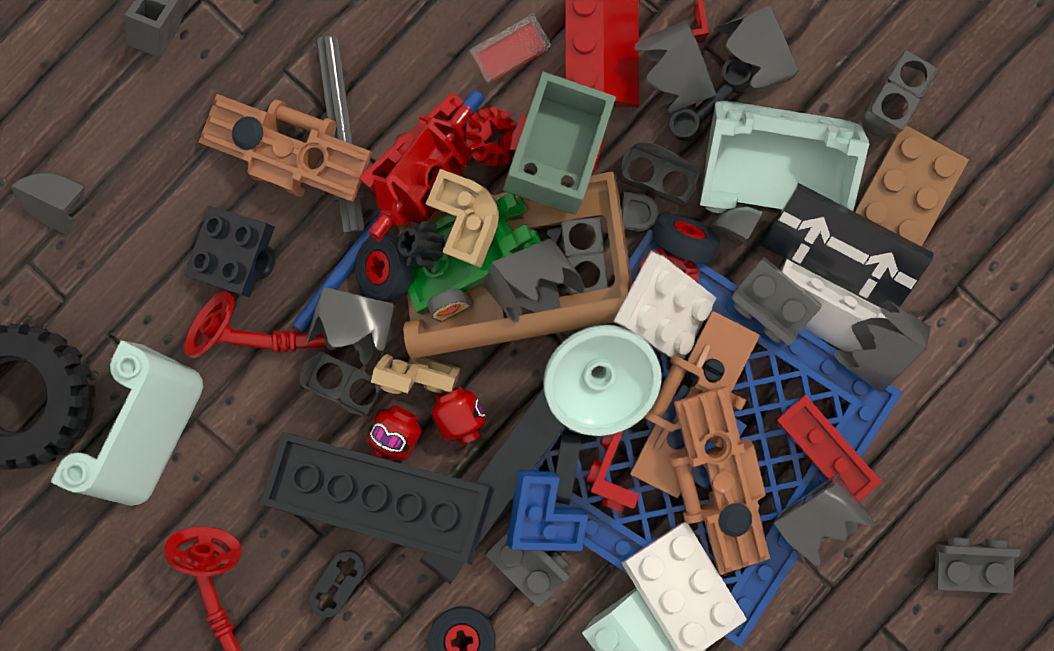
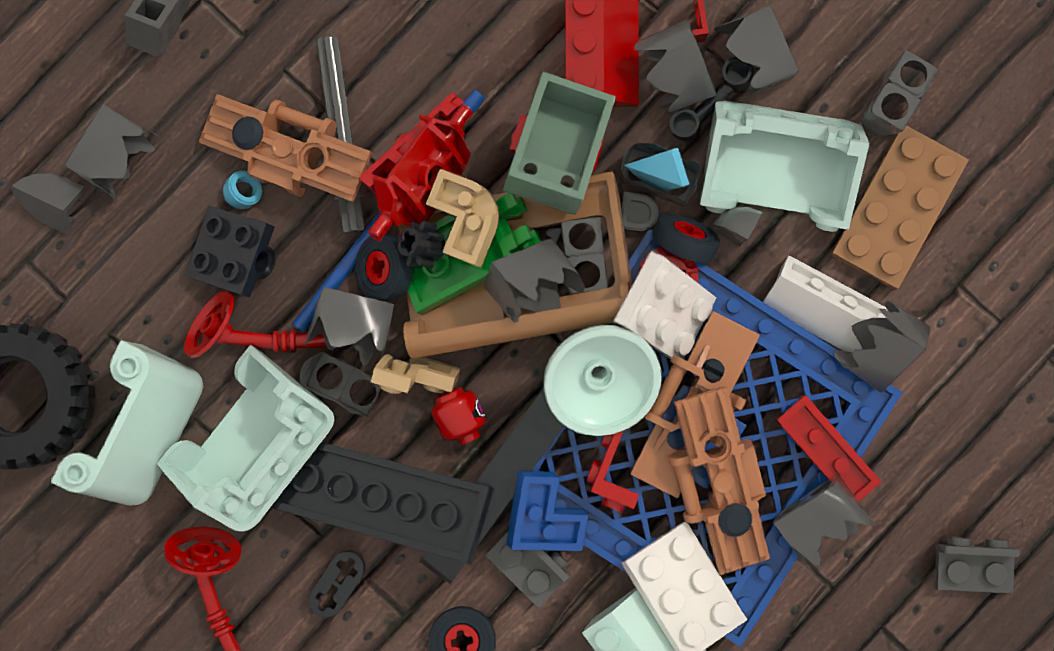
red head [366,405,422,461] -> none
dark grey tile [427,289,473,322] -> none
red gear [465,107,517,167] -> none
clear tile [469,14,552,84] -> none
black beam [555,430,582,505] -> none
dark grey bracket [731,257,822,346] -> none
black tile [762,183,934,311] -> none
none -> dark grey piece [65,104,159,201]
none -> light aqua windscreen [157,345,334,531]
none -> medium azure piece [223,171,263,210]
none -> medium azure slope [624,148,689,192]

